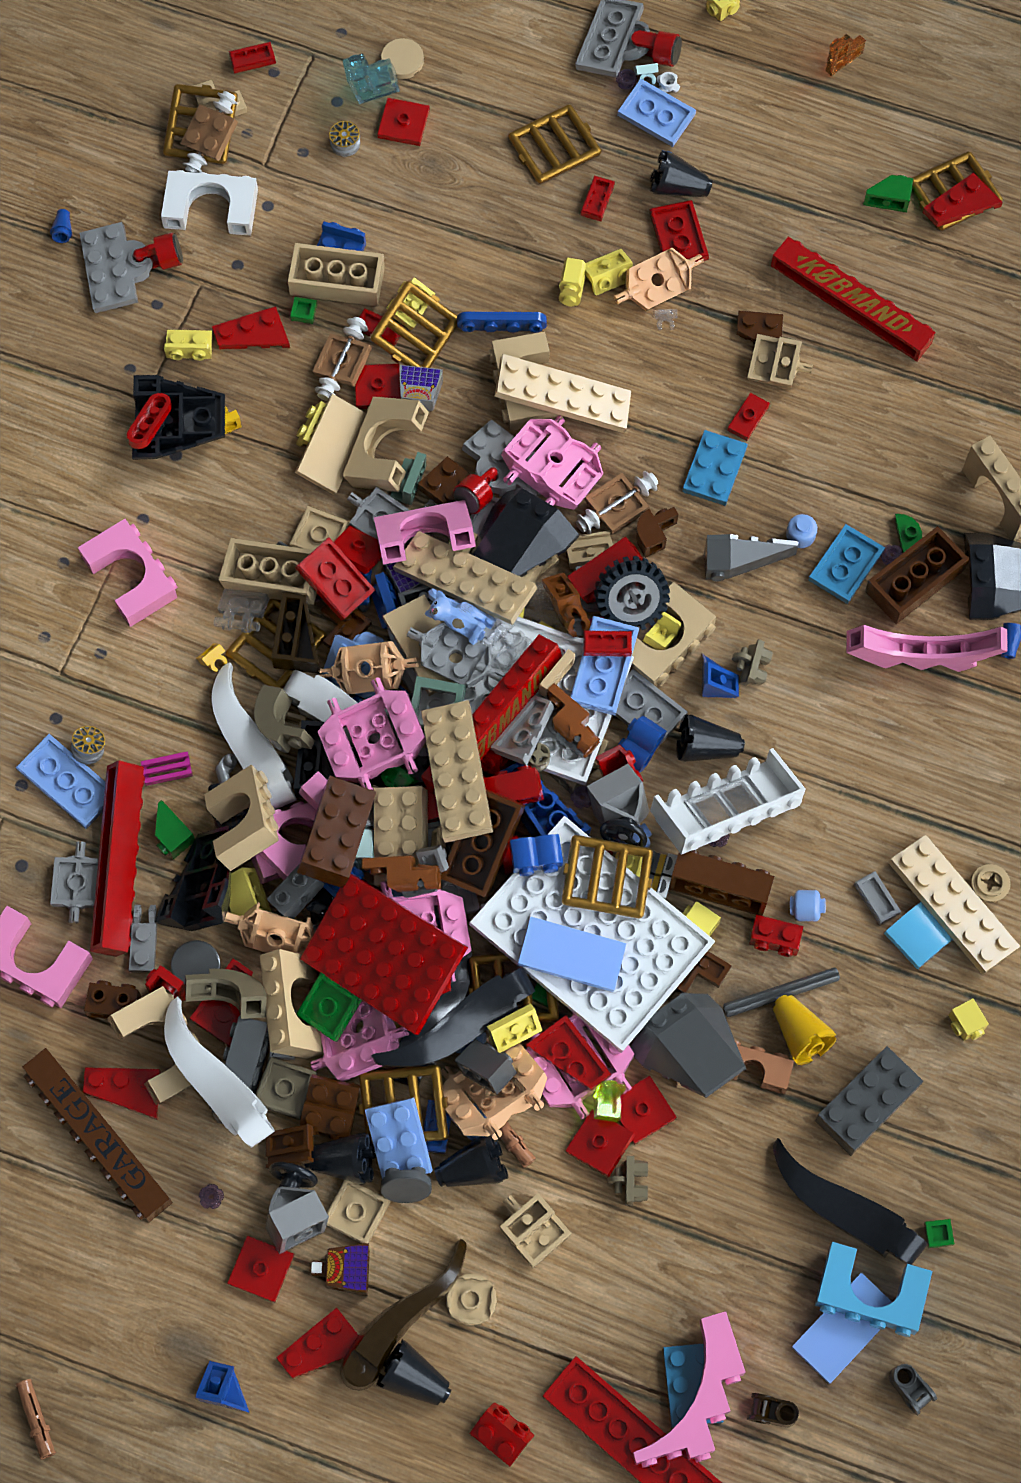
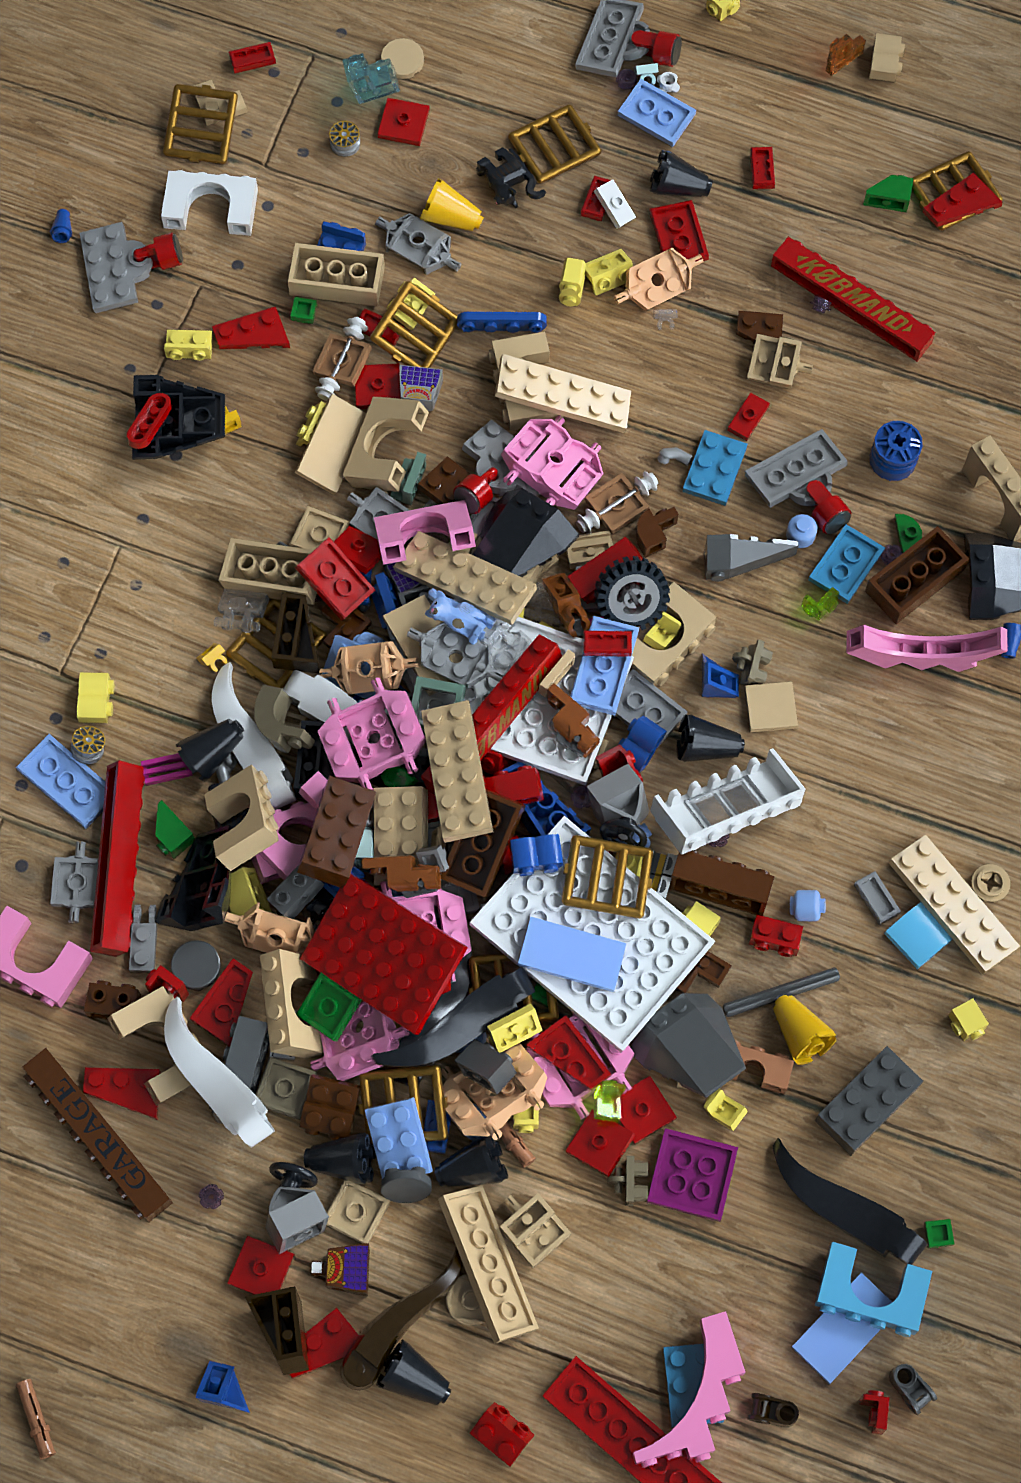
bright pink arch [78,519,178,627] -> none
medium nougat plate [180,91,238,173] -> none
dark tan arch [185,968,267,1019] -> none
reddish brown plate [266,1124,314,1169] -> none
light grey wing [490,695,555,766] -> none
dark tan wheel [527,743,550,772] -> none
none -> light yellow brick [77,672,115,723]
none -> black cone [176,719,244,782]
none -> dark brown wedge [245,1286,309,1375]
none -> light grey plate [375,213,462,275]
none -> yellow cone [420,178,484,232]
none -> tan plate [438,1185,539,1344]
none -> black animal [476,147,546,208]
none -> light yellow bracket [513,1104,539,1133]
none -> white plate [594,180,636,229]
none -> magenta plate [647,1128,738,1222]
none -> light grey arm [657,447,693,466]
none -> light yellow bracket [704,1088,748,1131]
none -> light grey plate [745,429,852,534]
none -> tan tile [745,682,798,732]
none -> red plate [750,147,775,189]
none -> clear neon green bracket [801,587,840,620]
none -> clear purple plate [810,296,832,314]
none -> red bracket [859,1390,890,1435]
none -> tan brick [869,33,905,82]
none -> blue wheel [869,421,923,481]

